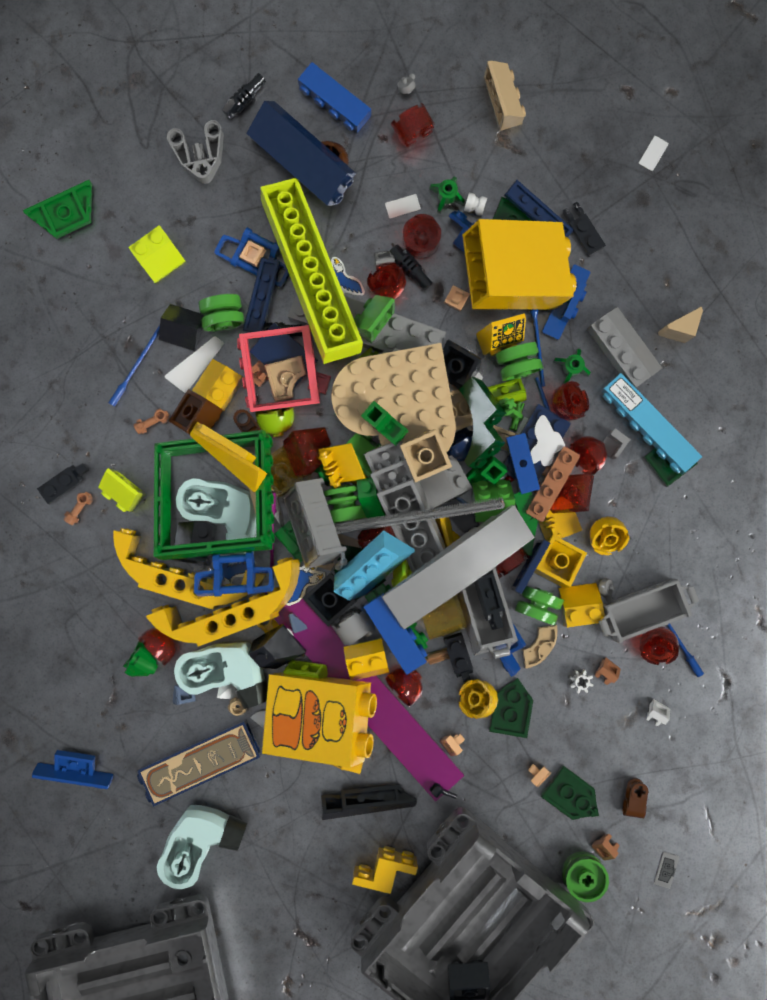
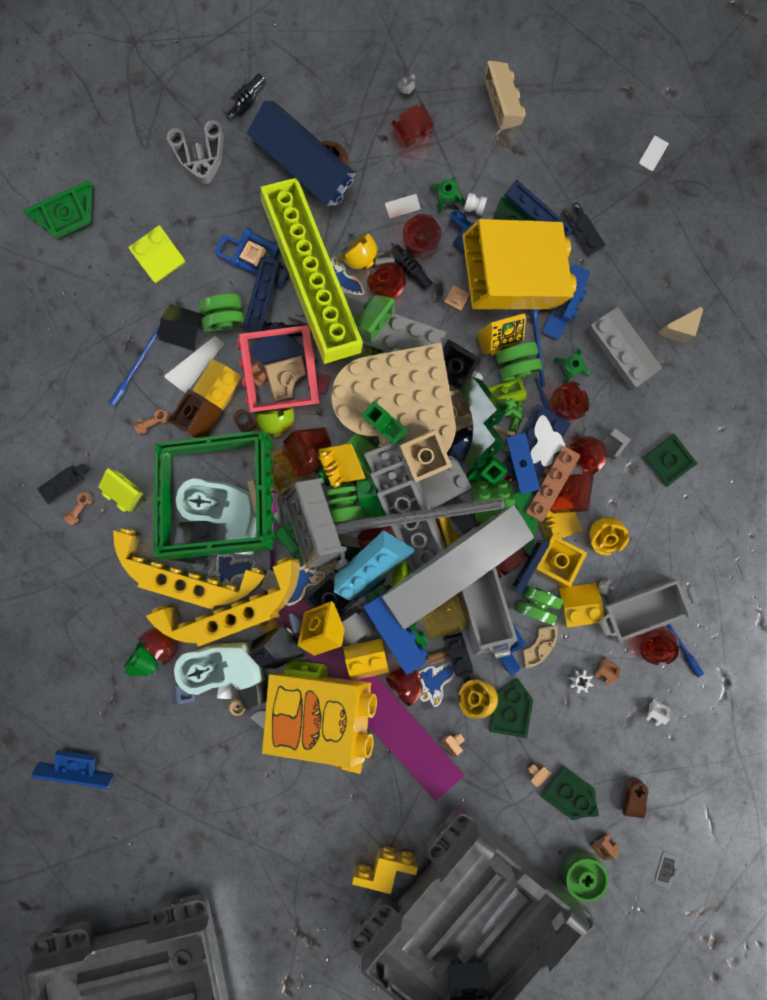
brick [137,719,262,807] -> none
light aqua piece [157,805,247,889] -> none
yellow wedge [190,422,267,492] -> none
blue bar [194,551,274,597] -> none
blue brick [298,62,371,133] -> none
black wedge [321,785,417,820] -> none
black hand [429,783,457,799] -> none
black hinge [474,573,505,630] -> none
medium azure brick [602,373,702,475] -> none
none -> yellow slope [298,602,345,656]
none -> yellow cylinder [339,232,378,270]
none -> sticker [418,662,455,707]

